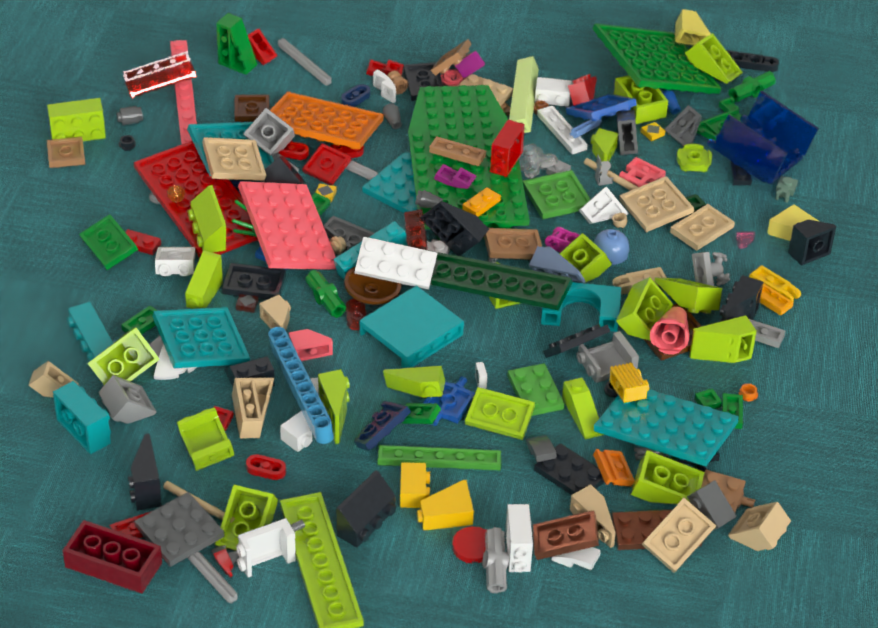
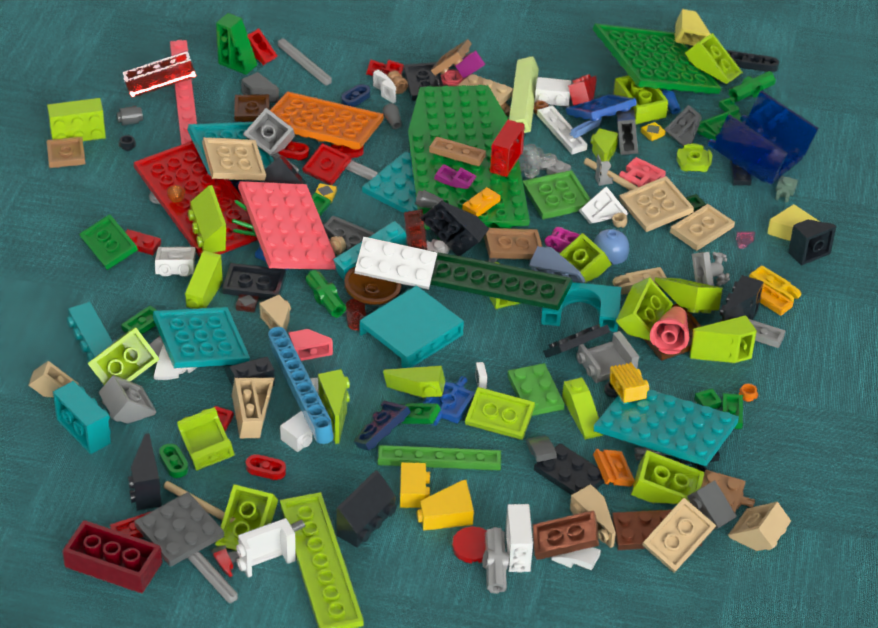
none -> green plate [159,444,188,478]
none -> dark grey slope [241,72,279,103]

